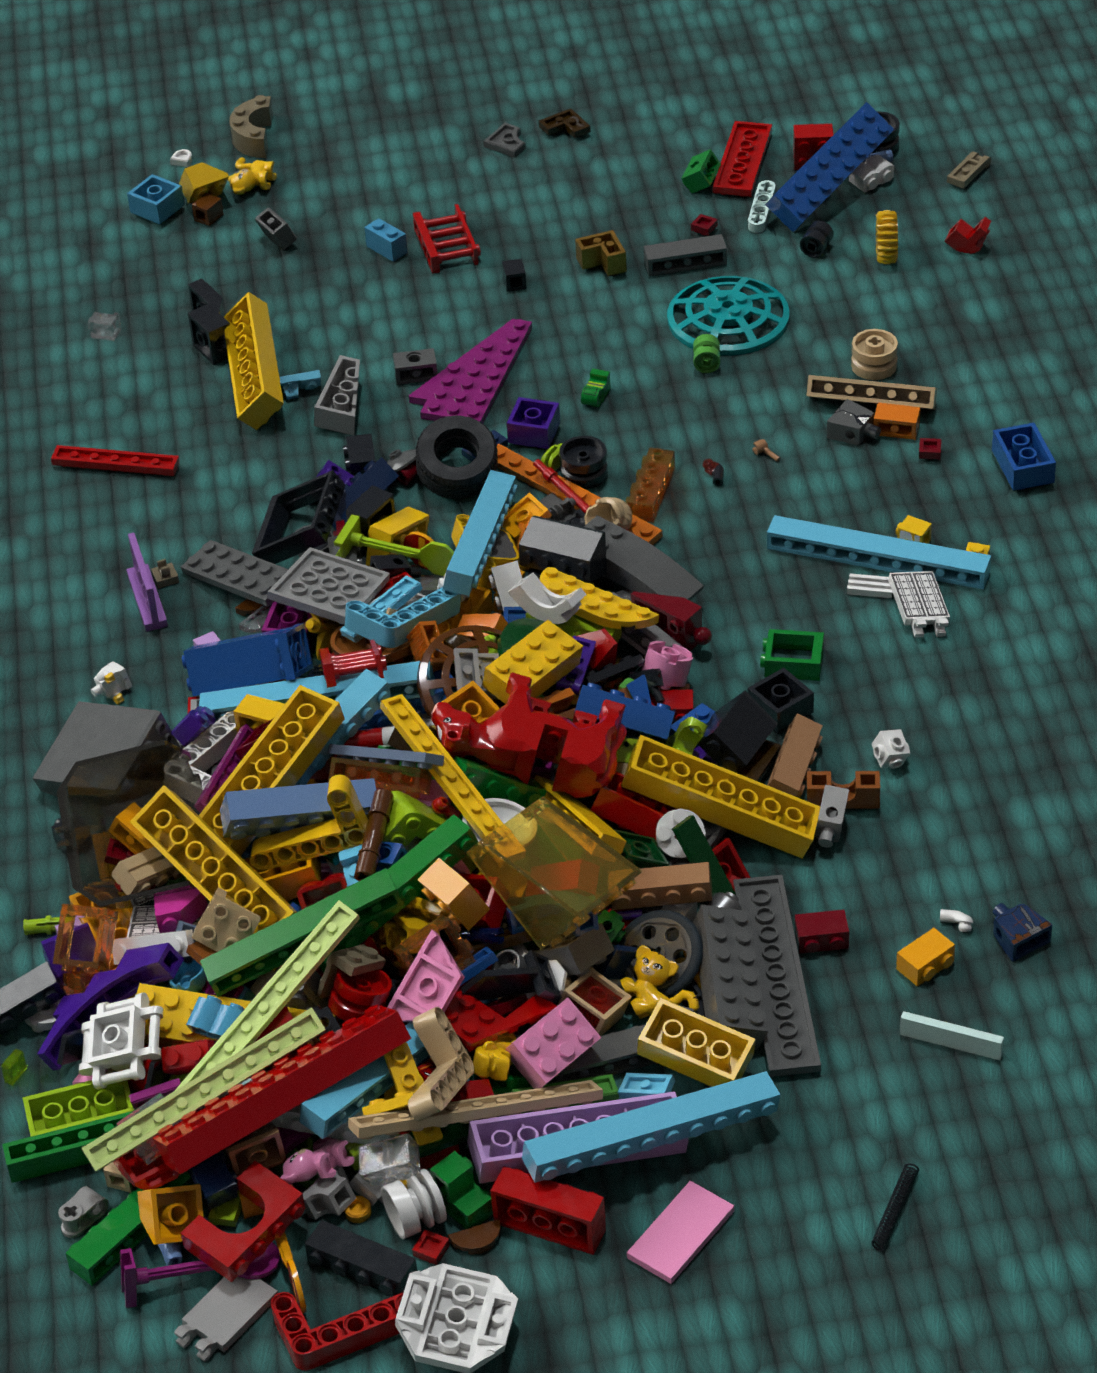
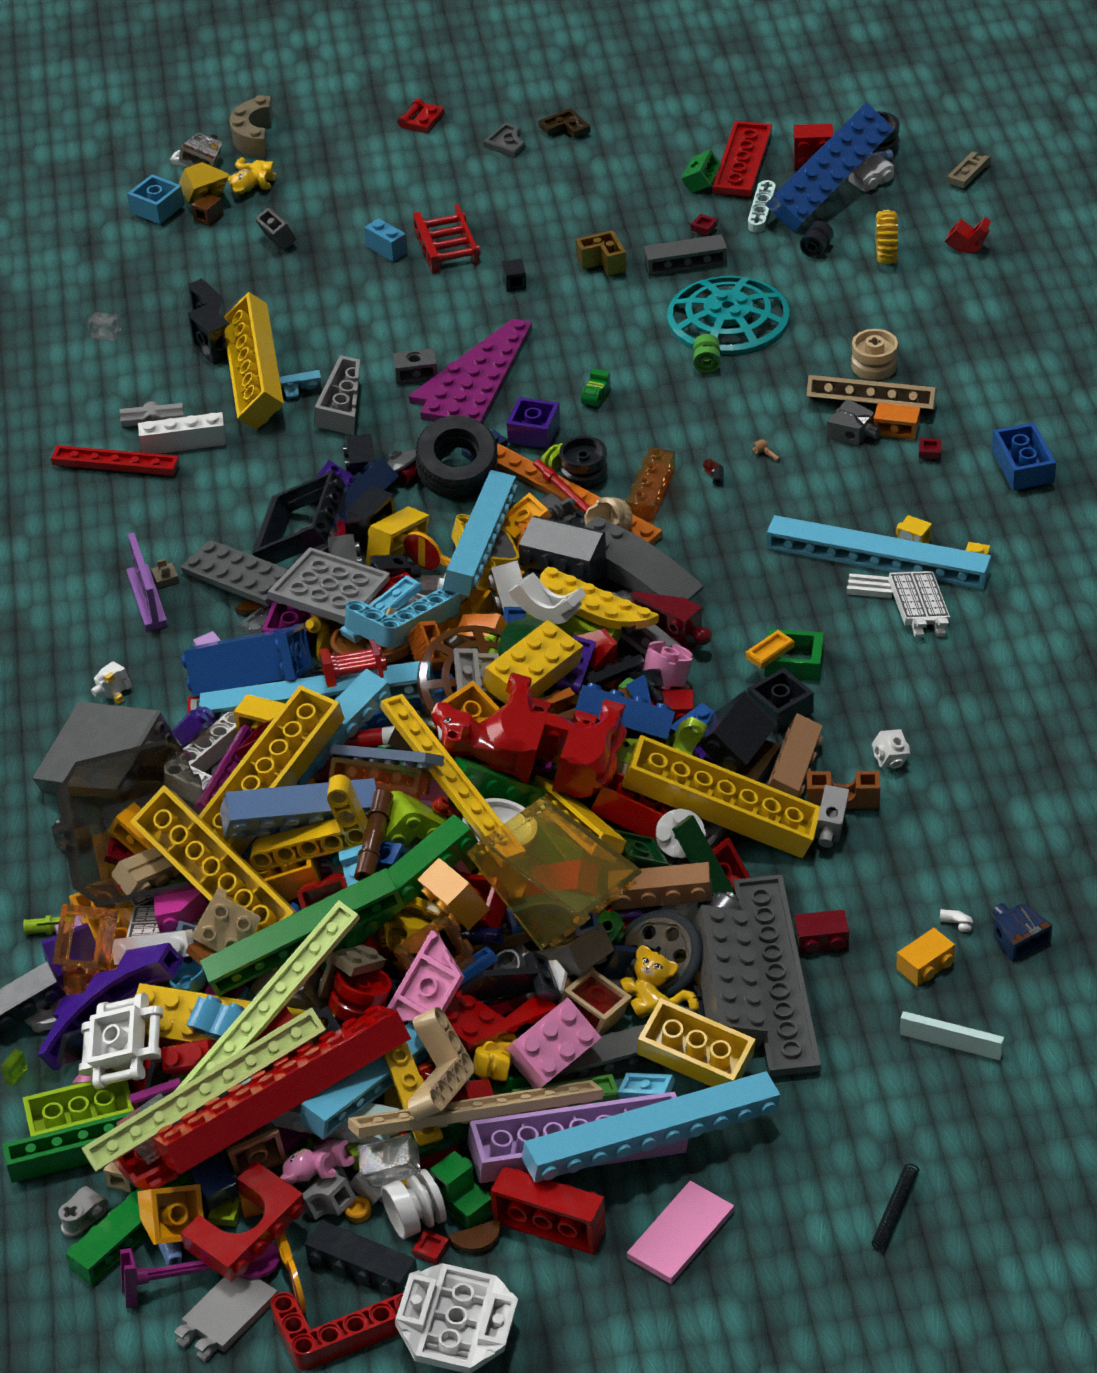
lime piece [334,514,454,576] -> none
yellow plate [362,1091,414,1115] -> none
none -> light grey piece [120,401,184,427]
none -> white brick [138,412,227,454]
none -> light grey torso [179,133,222,167]
none -> red plate [397,98,445,134]
none -> light orange tile [745,630,794,669]

